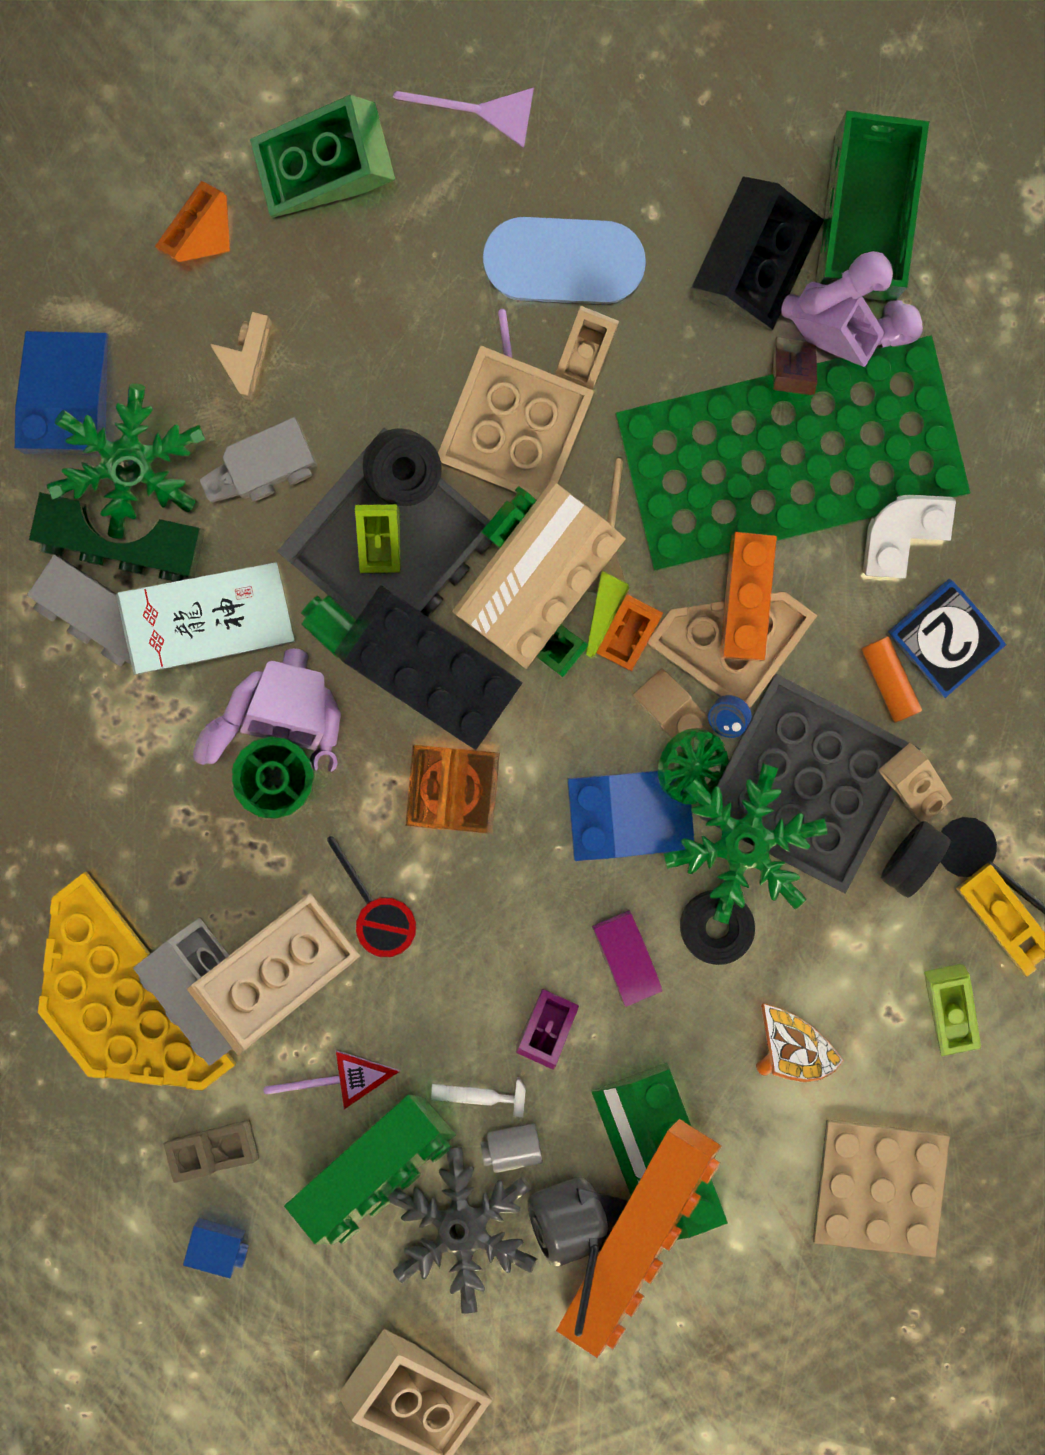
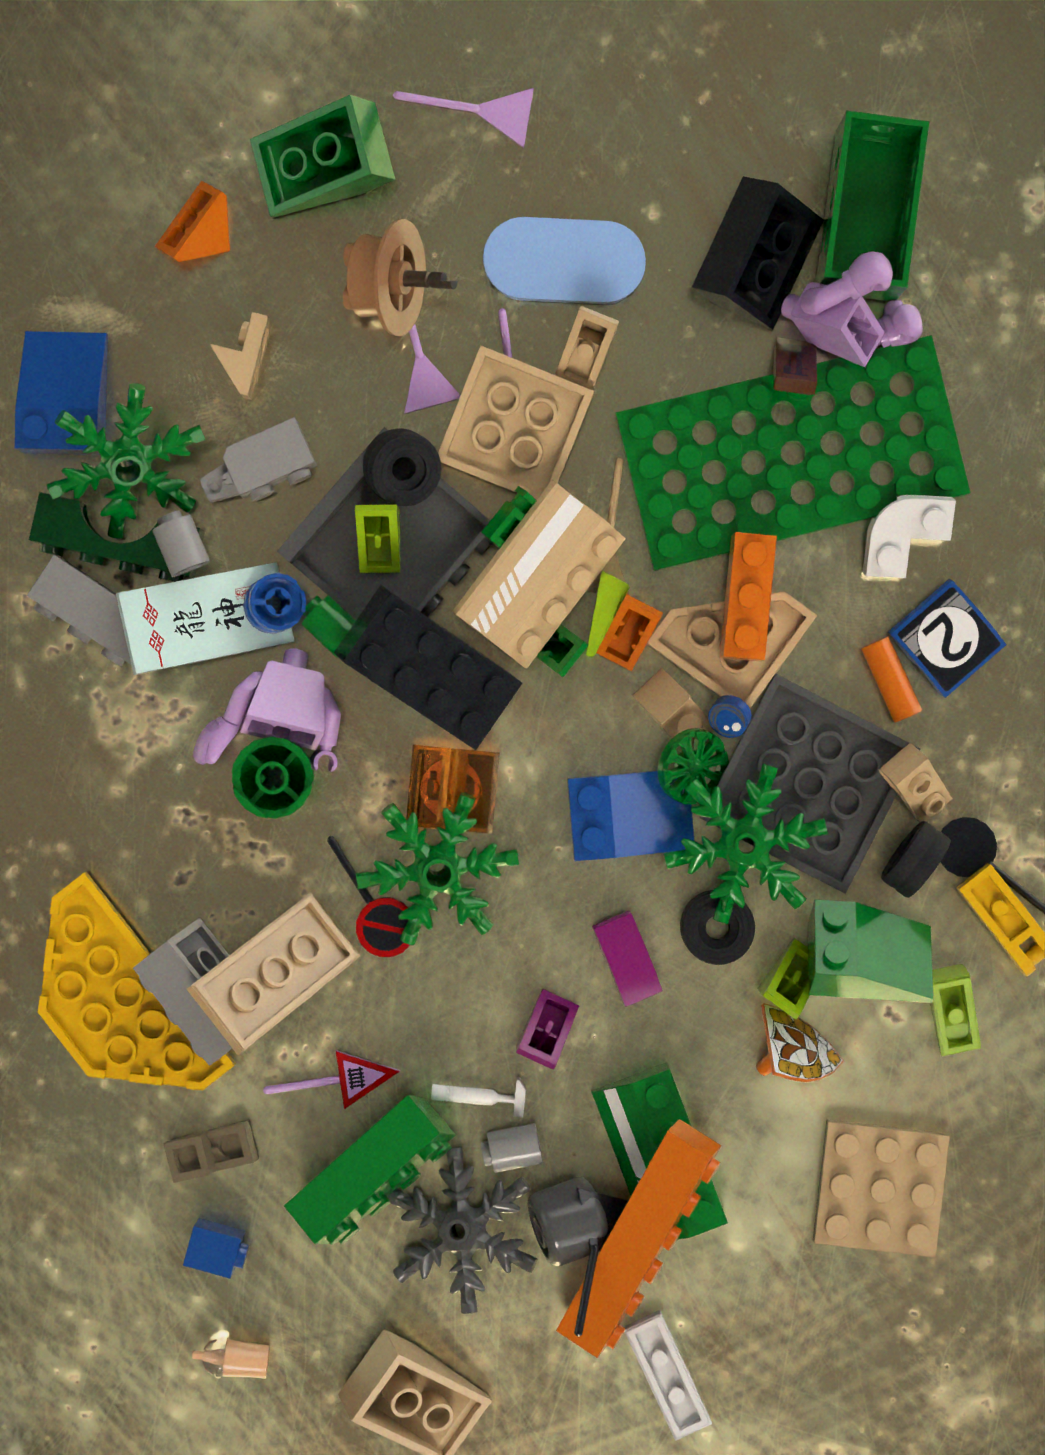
none -> light grey brick [152,510,210,577]
none -> light nougat piece [192,1336,270,1379]
none -> blue wheel [243,573,307,634]
none -> medium nougat piece [343,219,458,336]
none -> green piece [356,792,519,945]
none -> lavender piece [404,324,461,414]
none -> white tile [624,1310,712,1441]
none -> lime slope [757,938,810,1019]
none -> green slope [808,899,933,1003]

